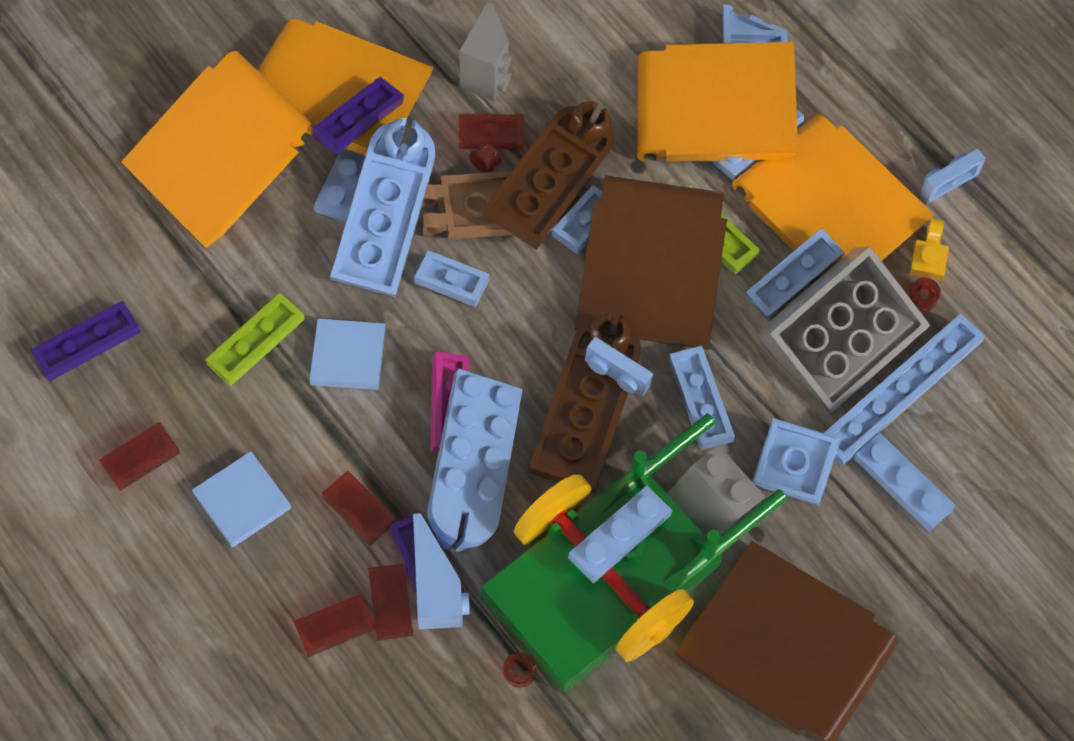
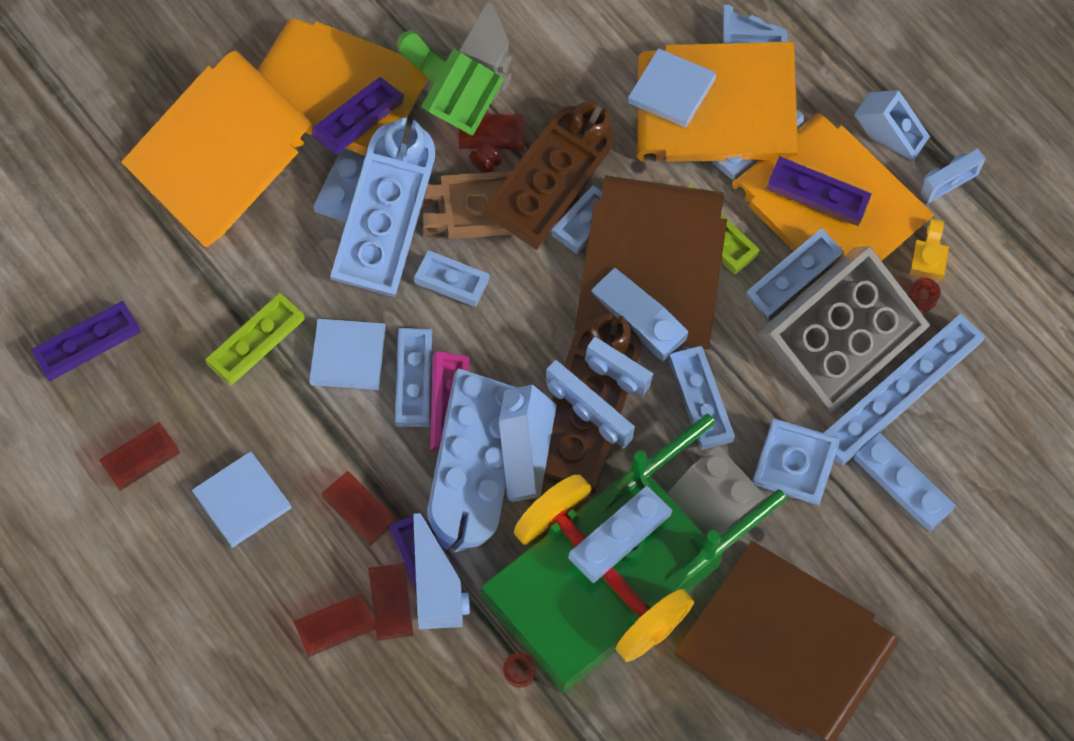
none -> light blue tile [395,328,432,427]
none -> bright green piece [397,30,505,136]
none -> light blue slope [499,384,557,502]
none -> light blue plate [546,360,635,449]
none -> light blue slope [591,268,689,363]
none -> light blue tile [628,48,716,128]
none -> dark purple plate [766,156,872,226]
none -> light blue slope [854,90,930,160]

